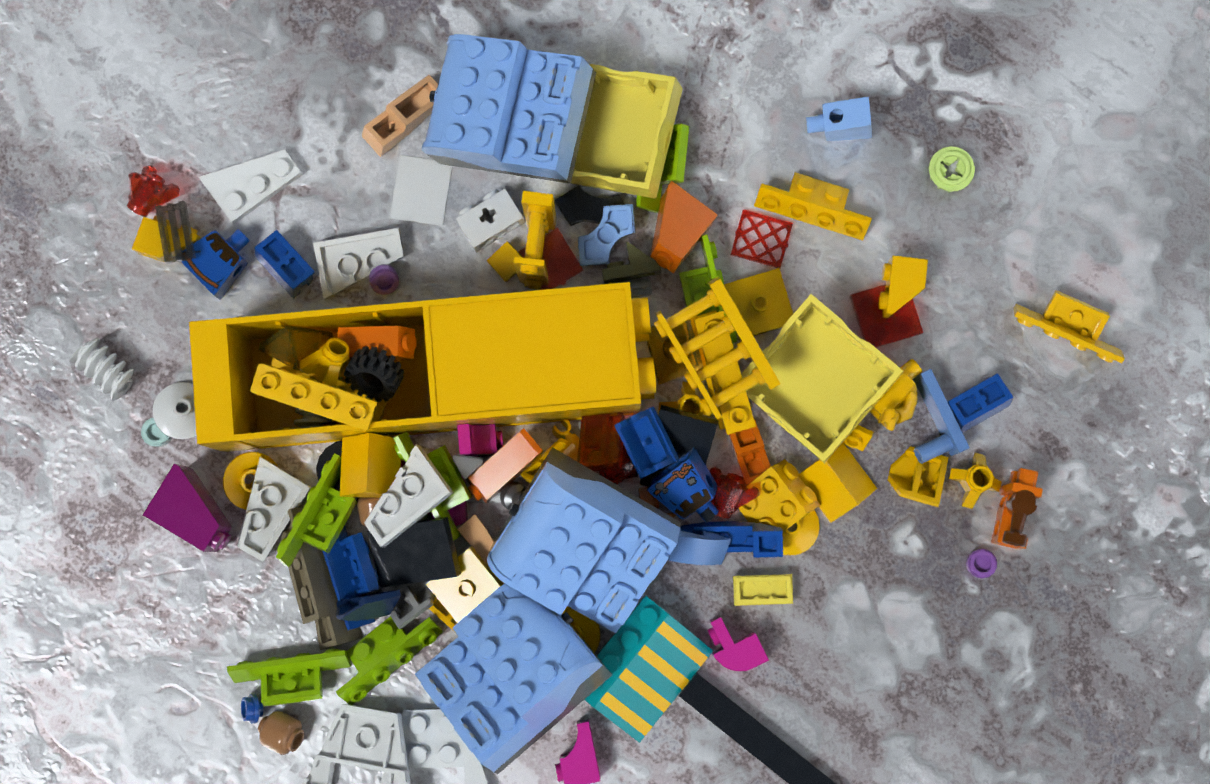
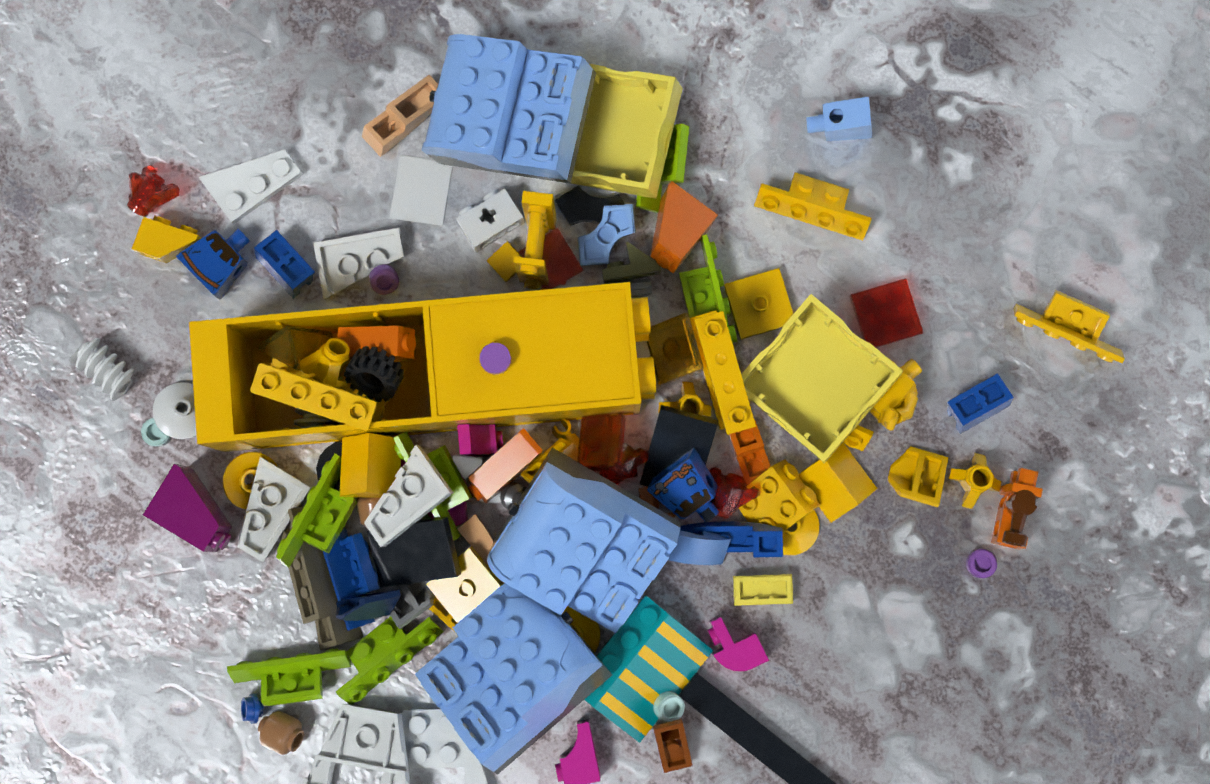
clear smoke tile [155,201,196,264] -> none
blue hinge [614,406,680,479] -> none
yellow fence [654,276,781,420] -> none
clear red window [730,210,793,269] -> none
yellow slope [879,255,928,318] -> none
medium blue piece [913,369,970,464] -> none
yellowish green gear [928,146,975,193] -> none
none -> medium lavender tile [480,343,511,375]
none -> light aqua tile [653,691,685,723]
none -> dark orange slope [653,719,693,773]

